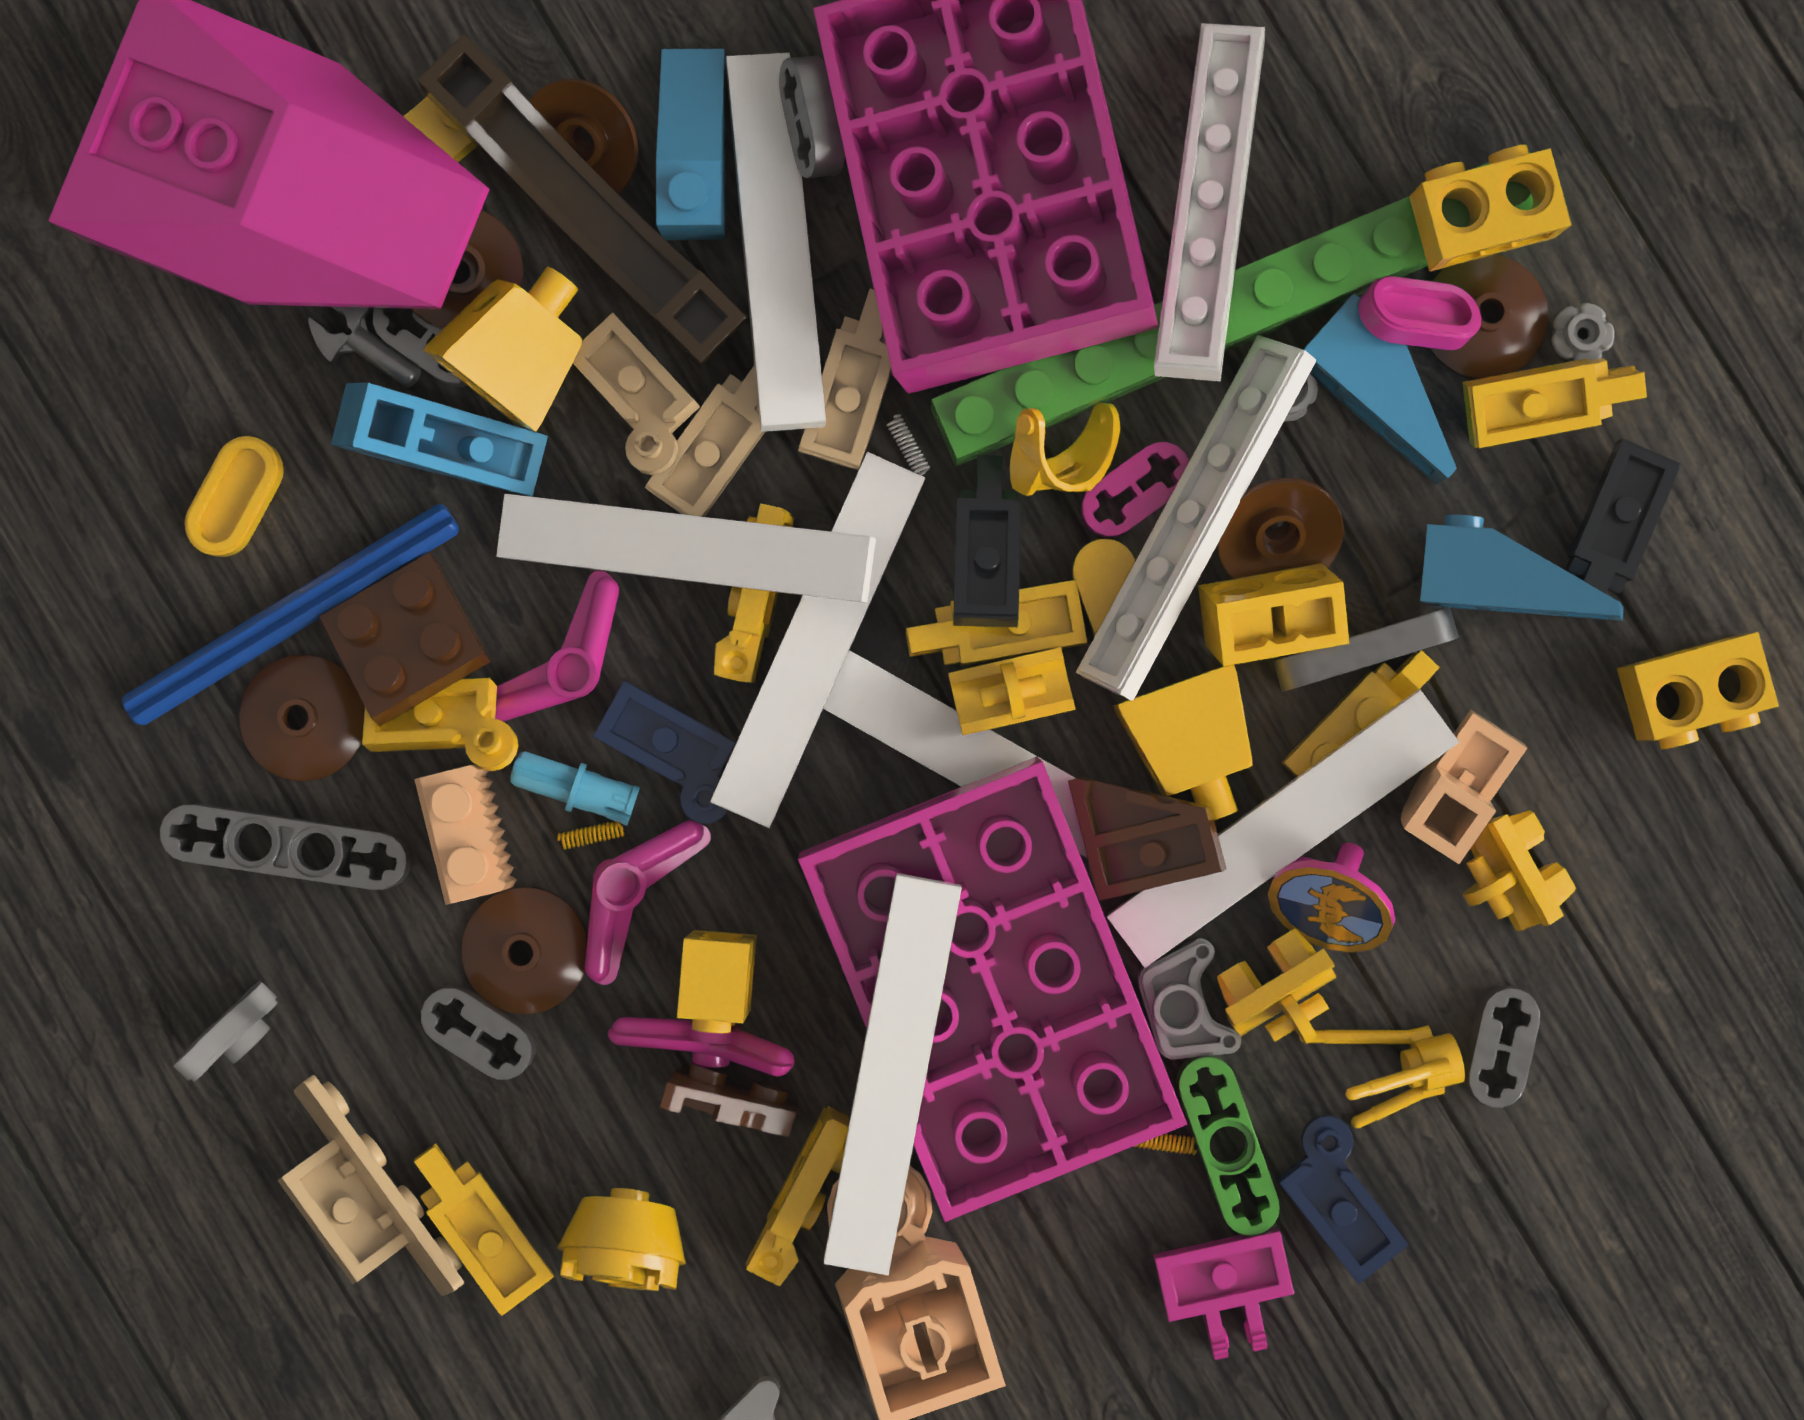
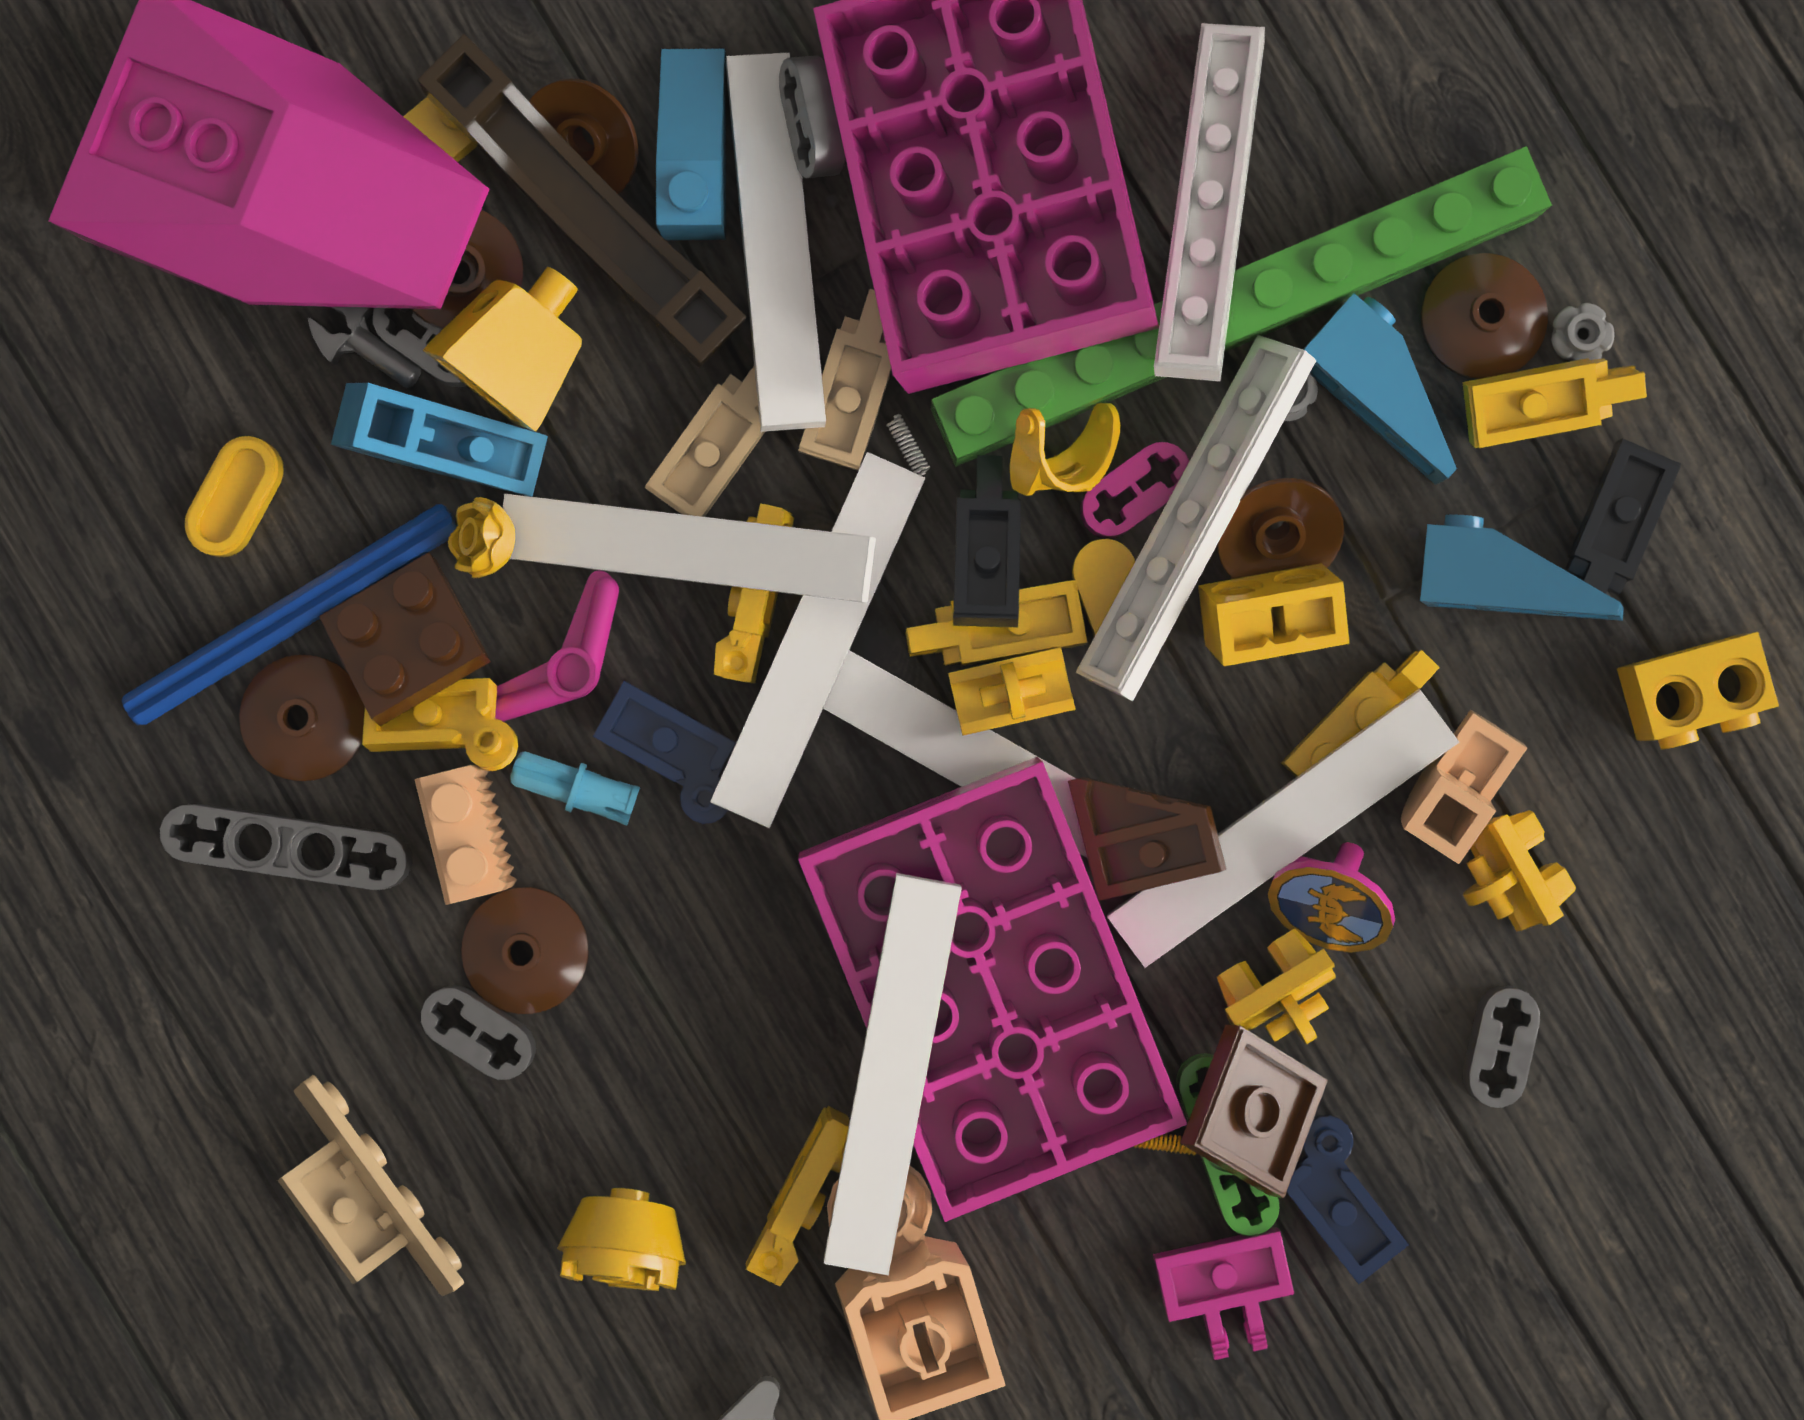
light grey piece [173,980,278,1082] -> none
yellow hinge [414,1144,554,1316] -> none
yellow leg [557,821,624,850] -> none
tan hinge [573,313,700,475] -> none
dark pink piece [585,820,711,985] -> none
dark pink piece [608,1017,795,1077] -> none
reddish brown wing [660,1062,799,1137] -> none
yellow brick [677,930,757,1033] -> none
yellow torso [1113,665,1253,820] -> none
light grey piece [1137,938,1241,1060] -> none
flat silver beam [1273,607,1459,692] -> none
yellow plant [1299,1025,1465,1128] -> none
dark pink tile [1358,276,1481,350] -> none
yellow brick [1409,145,1571,271] -> none
none -> yellow plate [448,497,515,578]
none -> tile [1180,1024,1328,1198]

